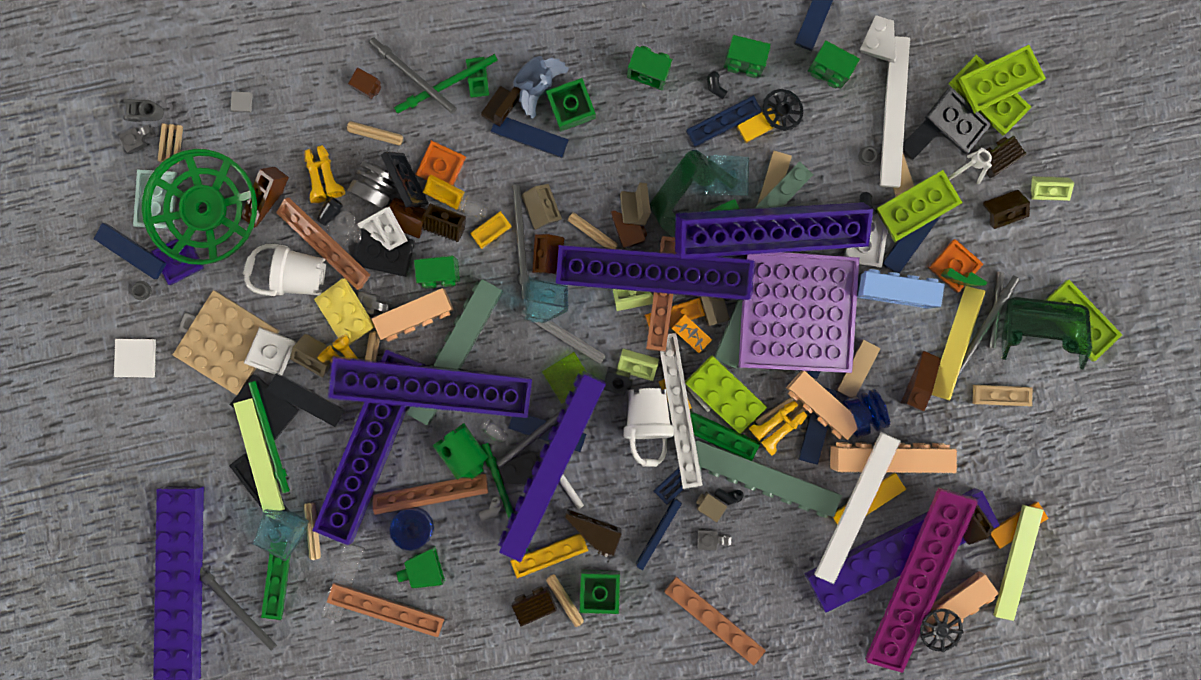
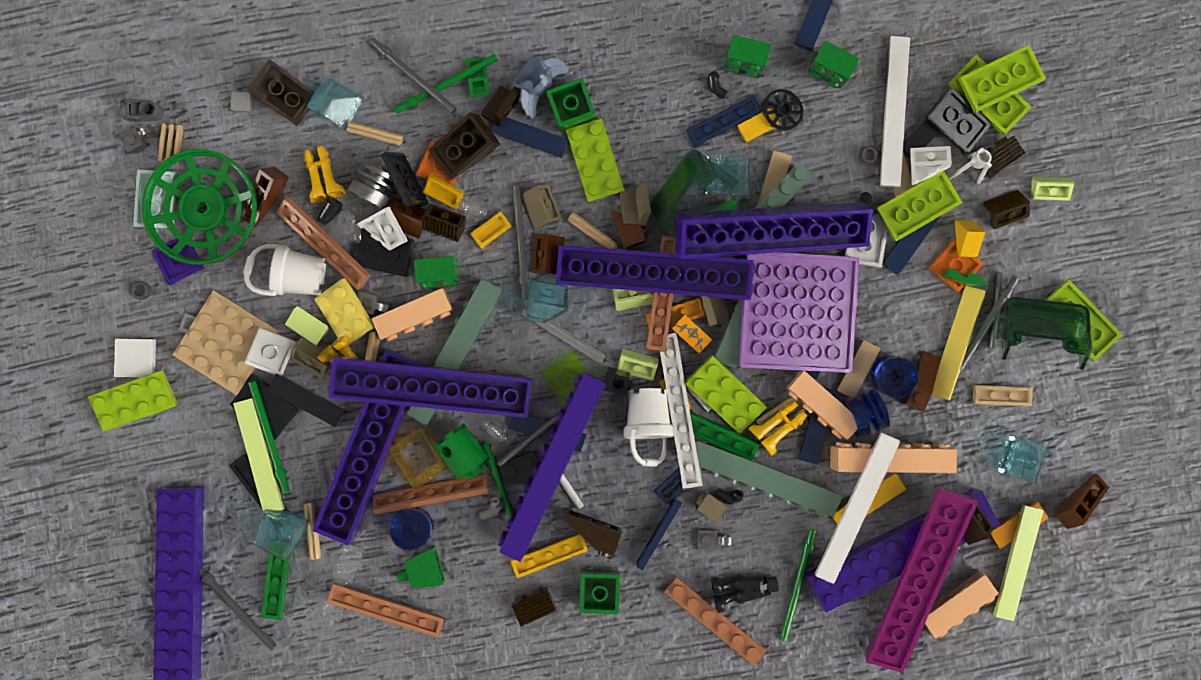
dark blue tile [94,223,167,279] -> none
reddish brown brick [348,67,381,99] -> none
tan axle [546,574,584,627] -> none
green brick [627,46,673,91] -> none
light blue brick [857,269,944,309] -> none
white wing [860,16,896,63] -> none
black wheel [920,609,964,652] -> none
none -> lime plate [88,369,178,432]
none -> dark brown slope [247,59,319,126]
none -> yellowish green slope [285,306,329,346]
none -> clear light blue slope [307,78,364,130]
none -> clear yellow window [389,427,448,488]
none -> dark brown slope [429,112,501,180]
none -> lime plate [566,118,625,203]
none -> black piece [711,575,779,613]
none -> green bar [779,528,817,642]
none -> clear blue wheel [871,355,919,398]
none -> white wing [910,146,952,185]
none -> yellow slope [954,220,985,258]
none -> clear light blue slope [998,435,1047,484]
none -> reddish brown slope [1054,473,1109,529]

